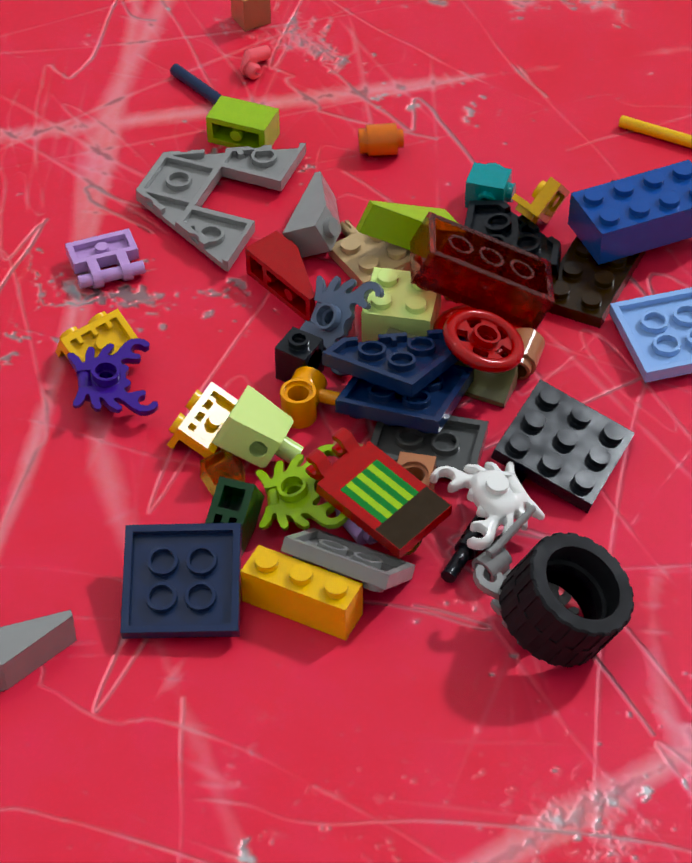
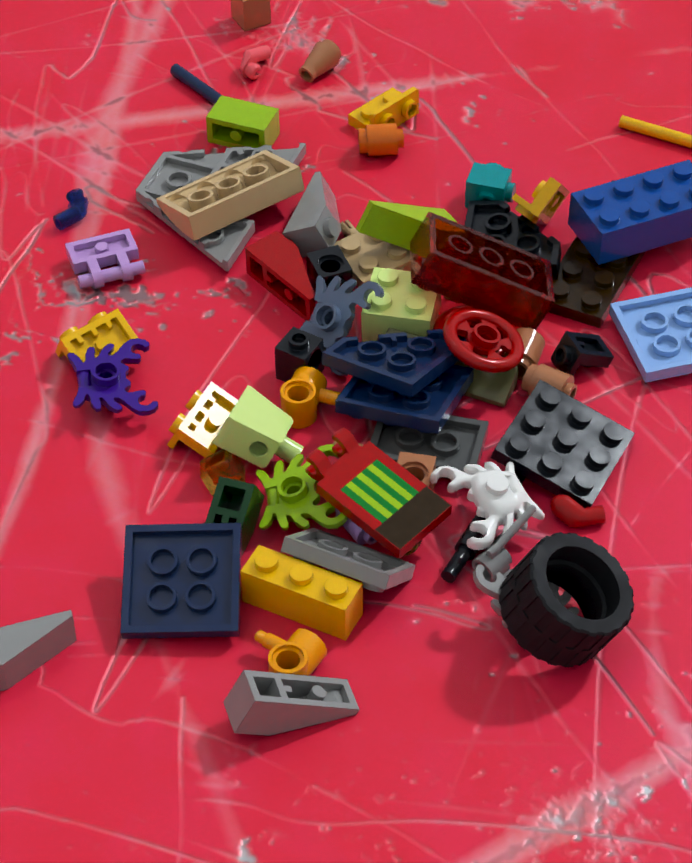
none -> clear blue arm [53,188,89,230]
none -> tan slope [156,150,305,241]
none -> slope [223,670,360,736]
none -> light orange piece [254,628,327,676]
none -> nougat cone [299,39,341,83]
none -> black brick [306,245,353,292]
none -> yellow bracket [348,87,419,130]
none -> nougat brick [521,363,577,398]
none -> red arm [550,494,606,528]
none -> black bracket [551,331,614,376]

